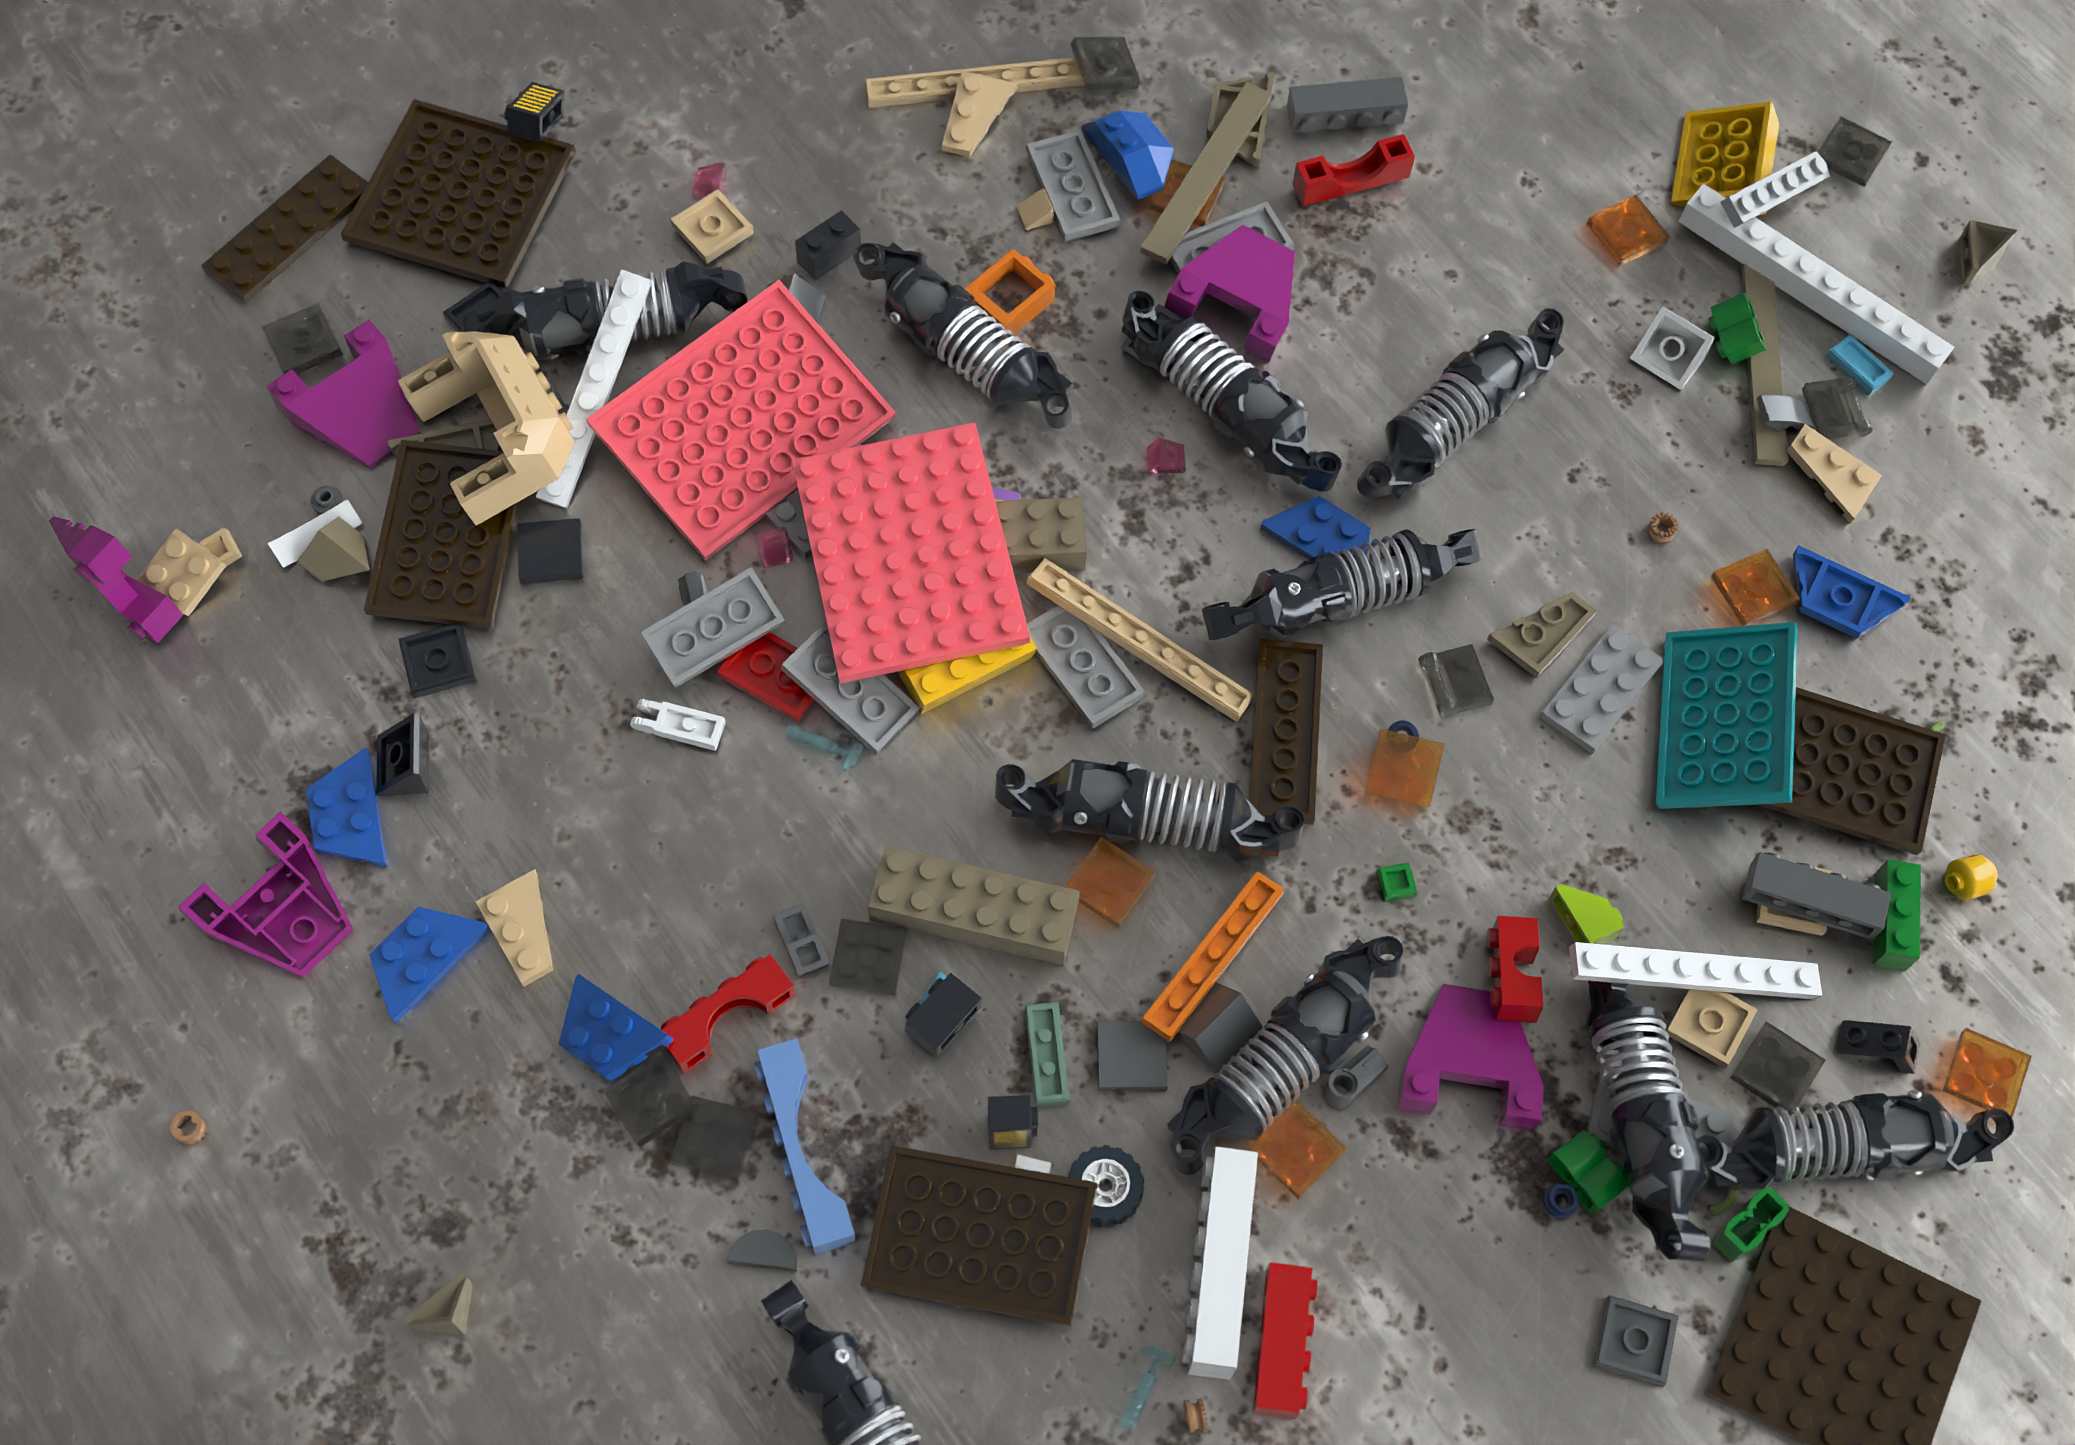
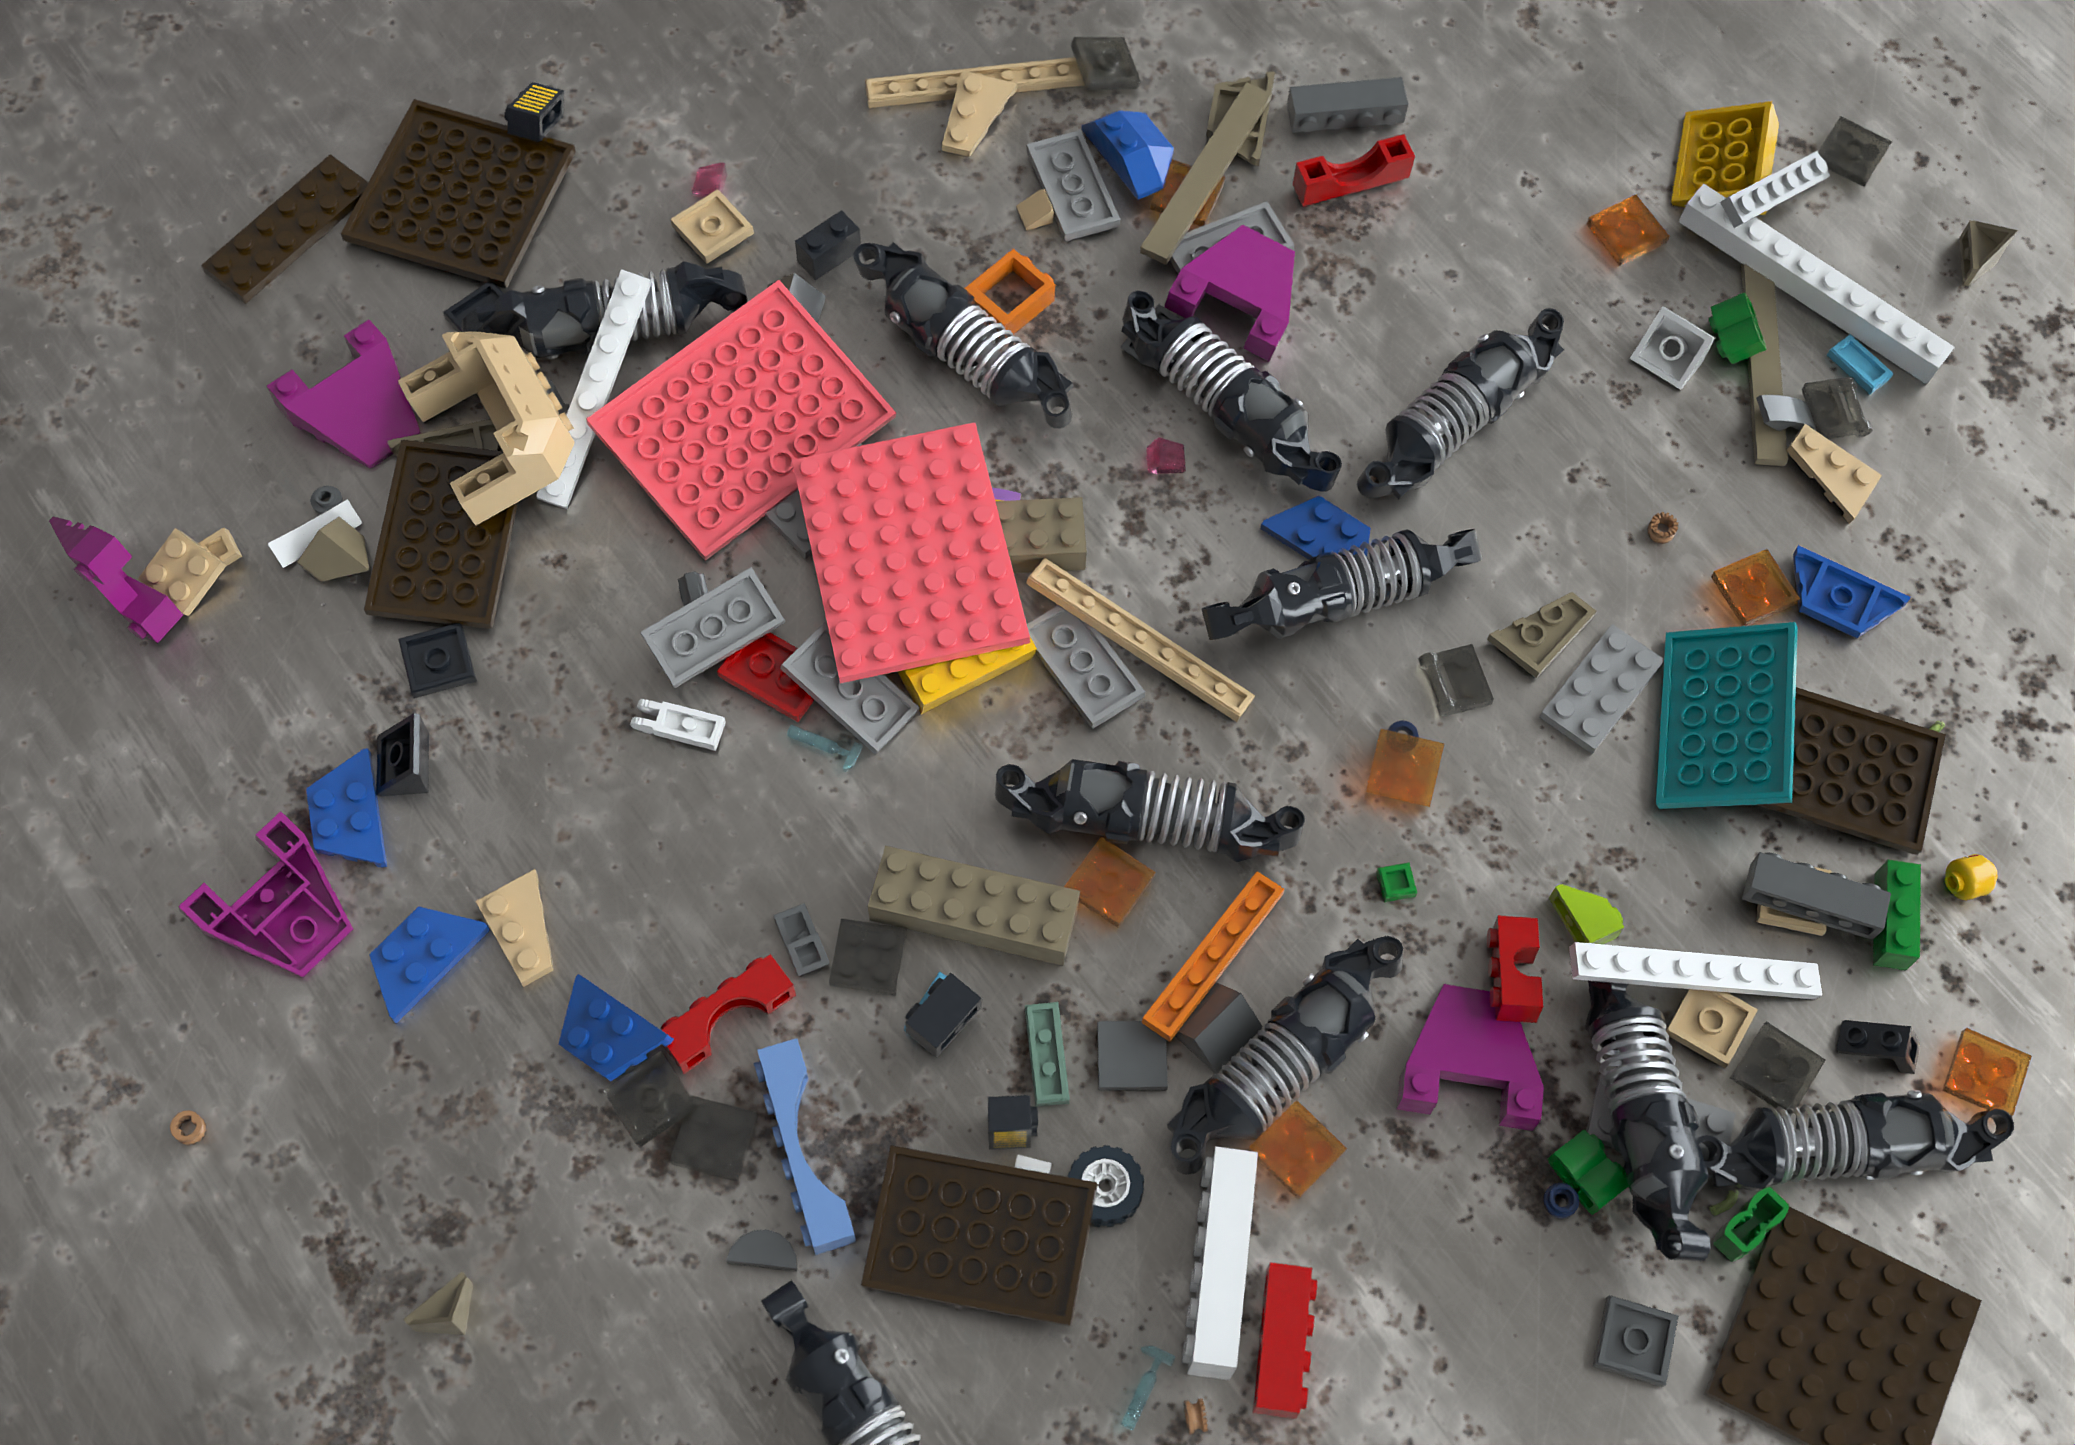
clear smoke plate [262,303,343,374] -> none
black tile [517,518,583,583] -> none
clear pink slope [755,527,793,568] -> none
dark brown plate [1249,639,1323,825] -> none
dark grey piece [1323,1045,1388,1109] -> none

